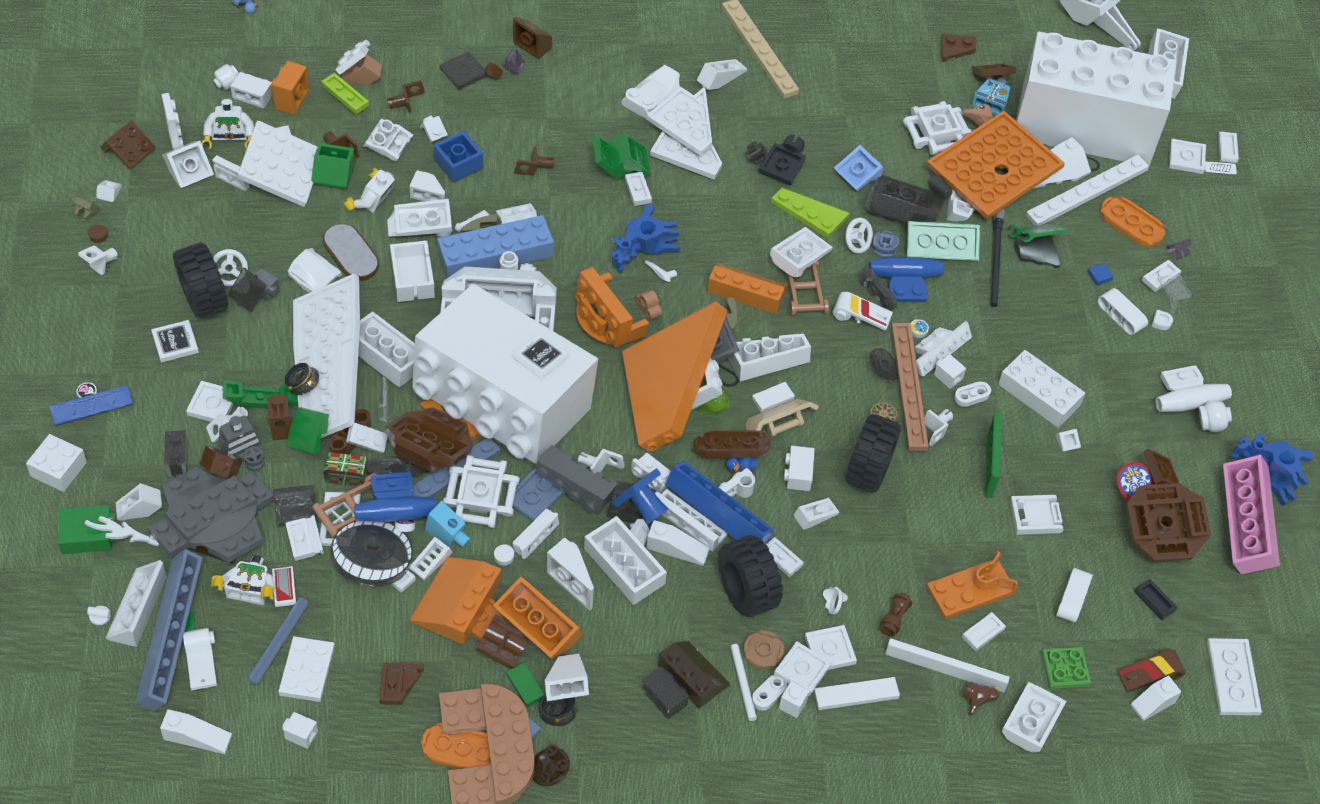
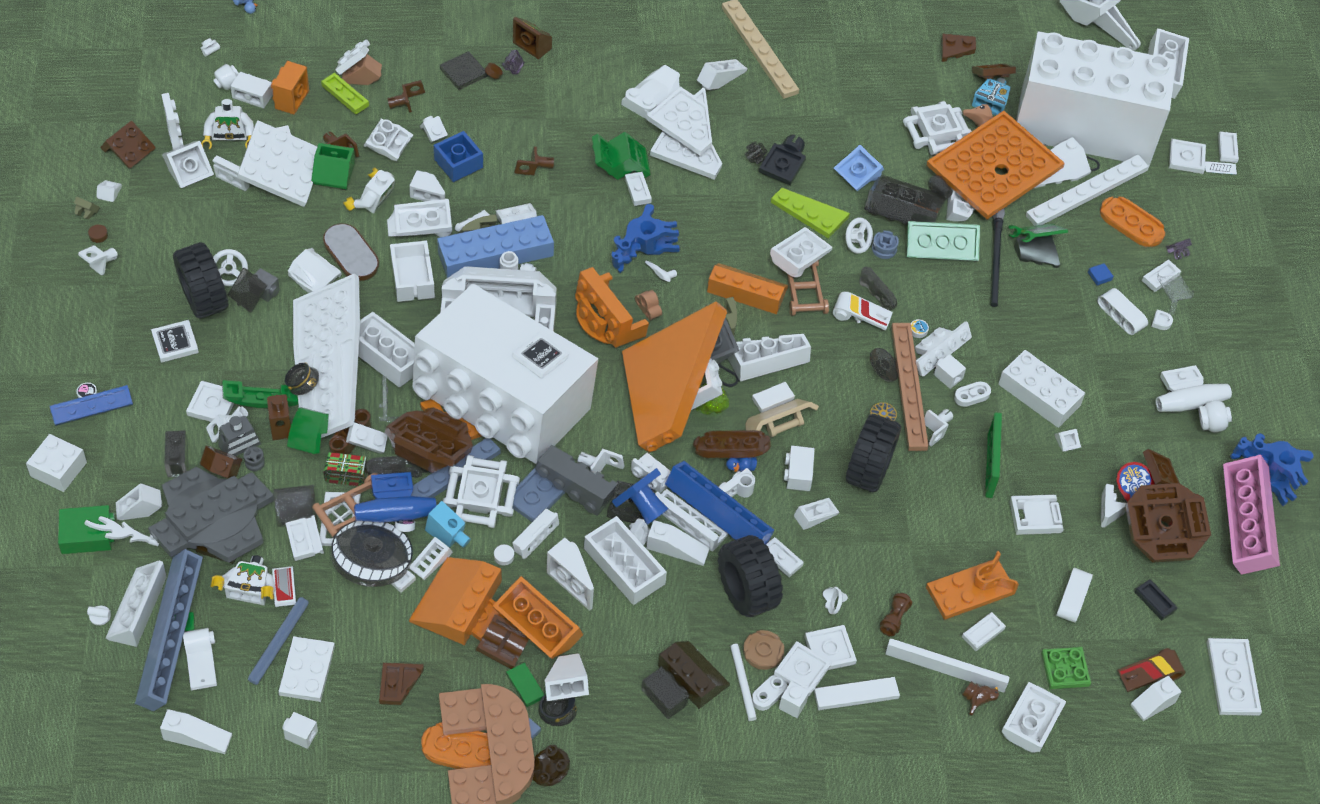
blue plate [869,257,944,302] -> none
none -> white plate [200,38,220,57]
none -> white slope [1101,484,1126,527]

